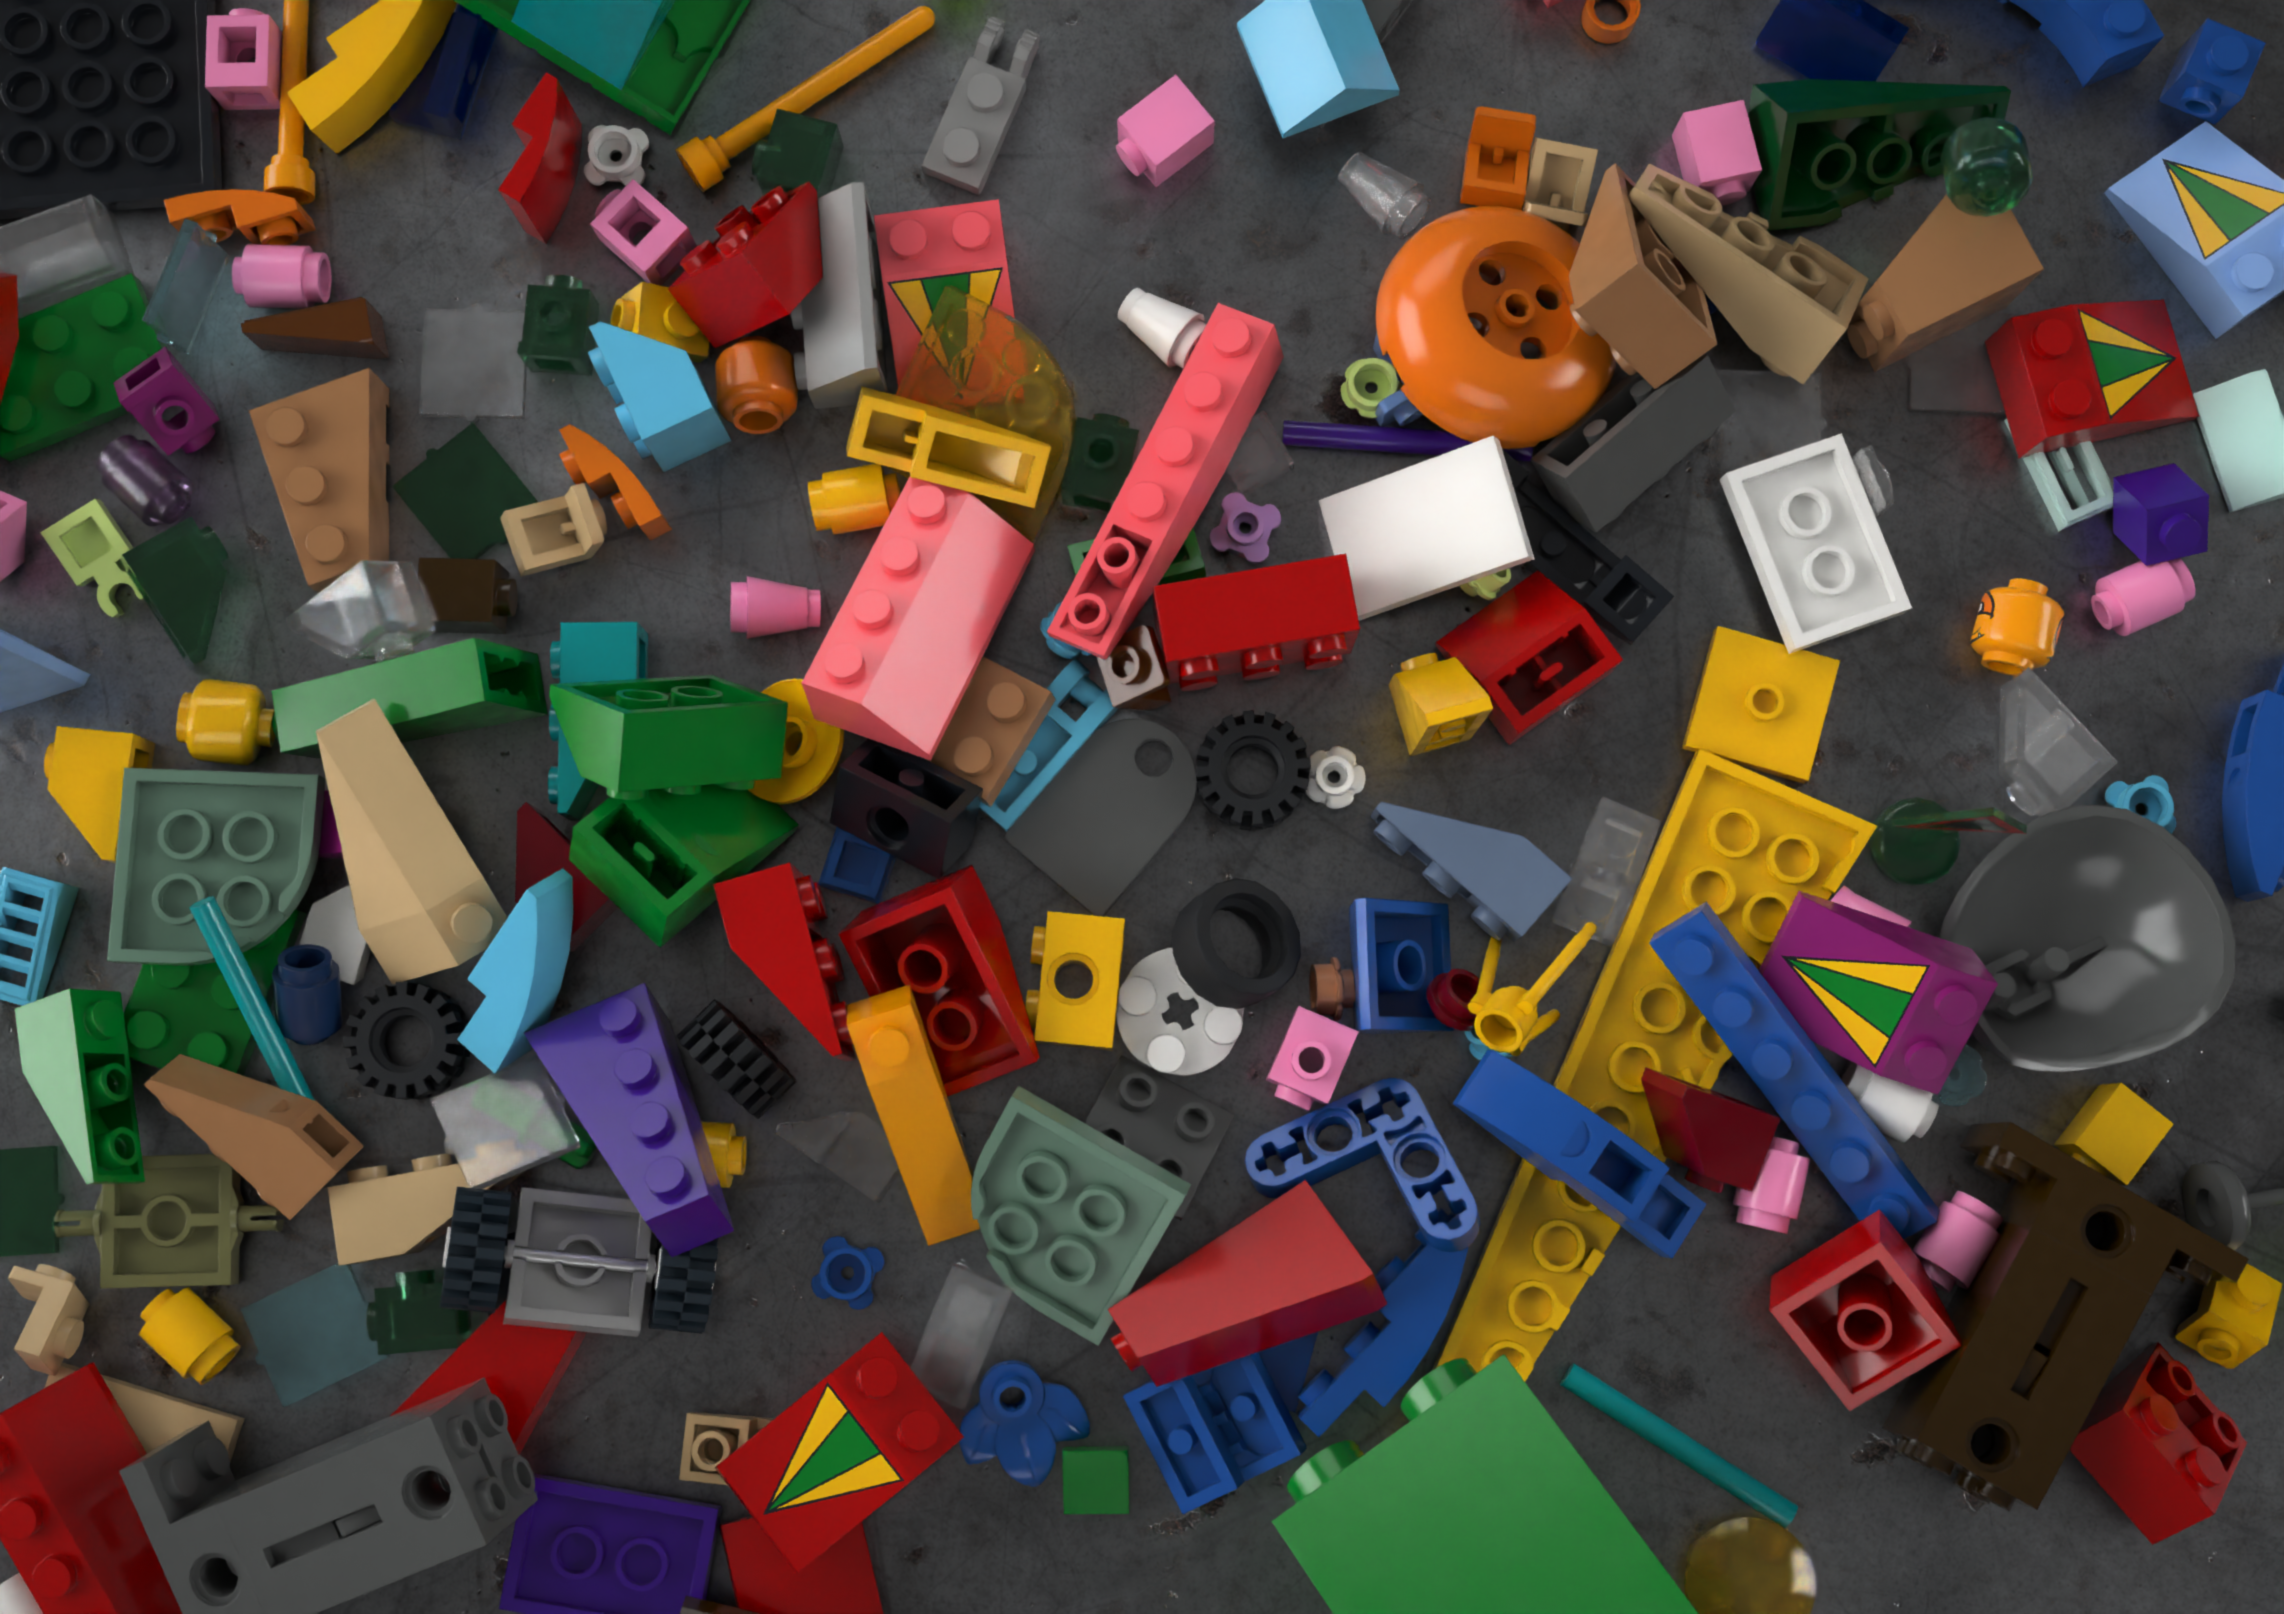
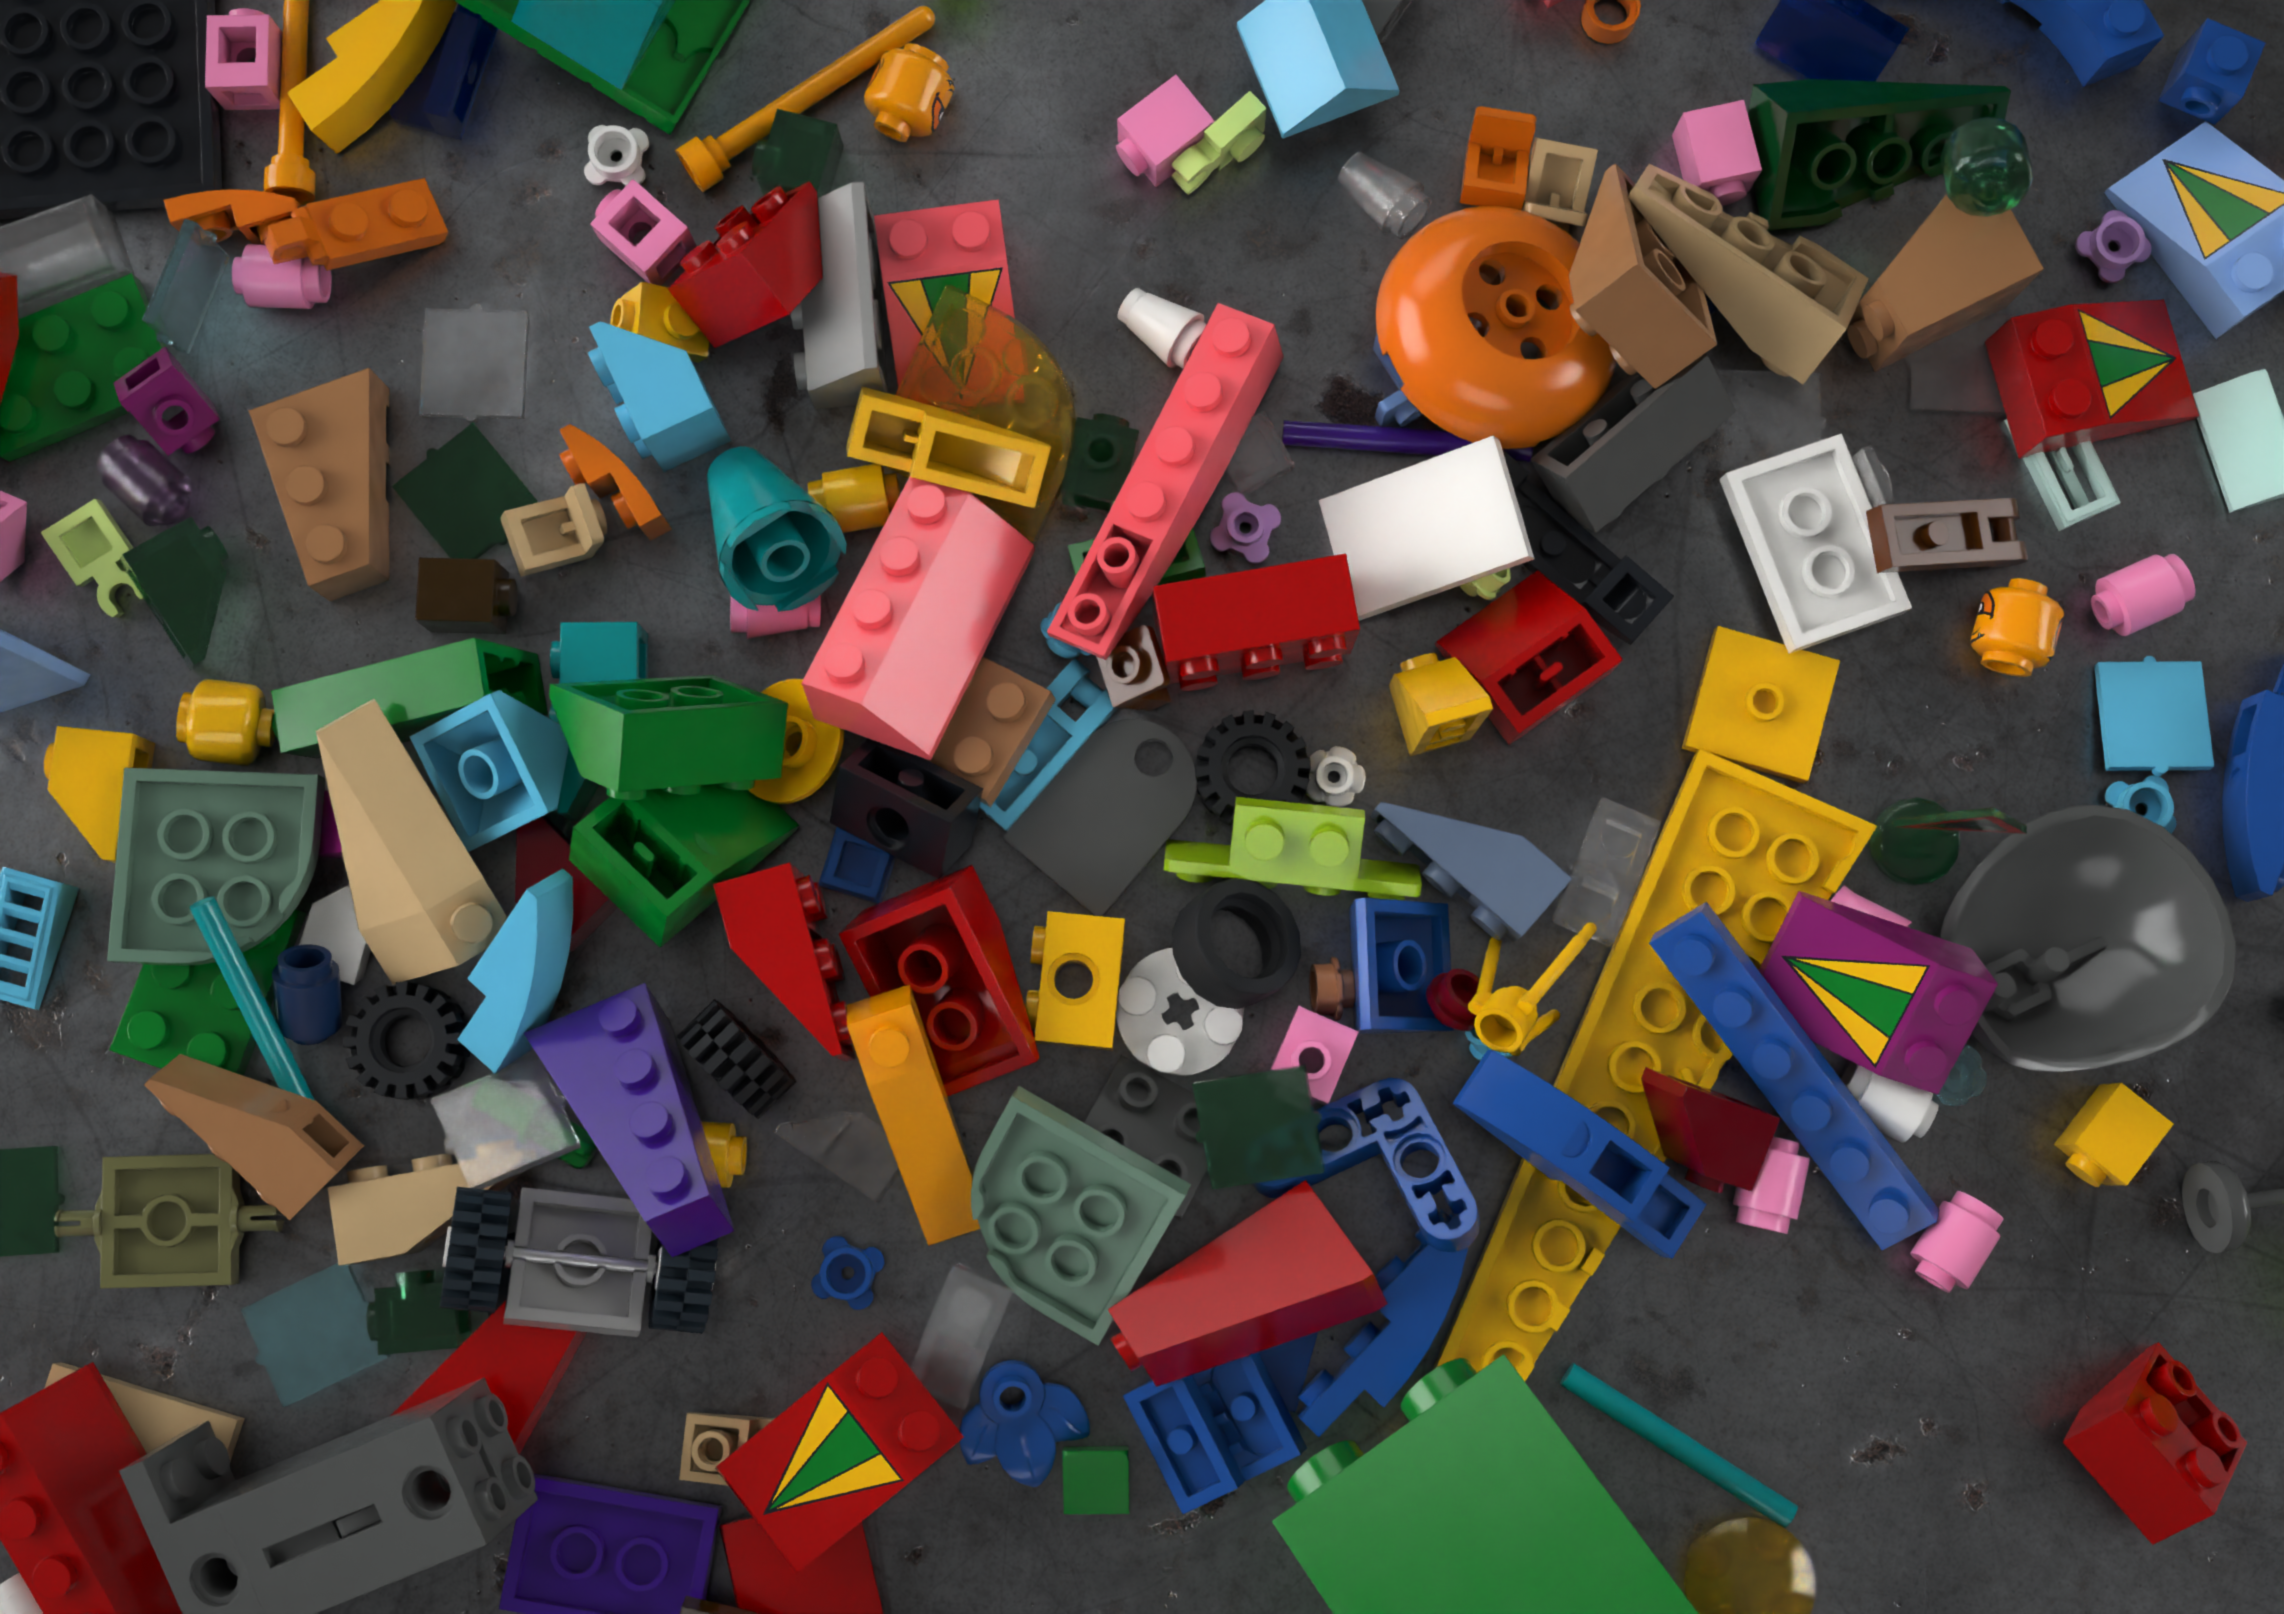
tan bracket [8,1264,90,1376] -> none
green slope [15,988,145,1184] -> none
yellow brick [139,1287,241,1385] -> none
reddish brown slope [241,297,389,359] -> none
clear slope [286,560,436,663] -> none
red slope [498,72,582,244] -> none
clear green brick [517,274,600,376] -> none
orange head [715,336,798,434] -> none
light grey hinge [921,16,1041,196] -> none
yellowish green plate [1340,358,1402,419] -> none
red slope [1769,1209,1962,1411] -> none
dark brown brick [1882,1122,2249,1511] -> none
clear slope [1998,667,2118,817] -> none
dark purple brick [2113,463,2209,566] -> none
yellow bracket [2175,1263,2283,1369] -> none
none -> orange hinge [264,178,448,271]
none -> medium azure slope [410,690,569,852]
none -> teal cone [707,446,847,612]
none -> light orange head [863,43,955,142]
none -> lime bracket [1164,797,1422,900]
none -> yellowish green plate [1171,91,1267,195]
none -> clear green piece [1192,1064,1325,1189]
none -> plate [1866,498,2028,573]
none -> lavender plate [2075,210,2152,283]
none -> medium azure piece [2094,656,2214,777]

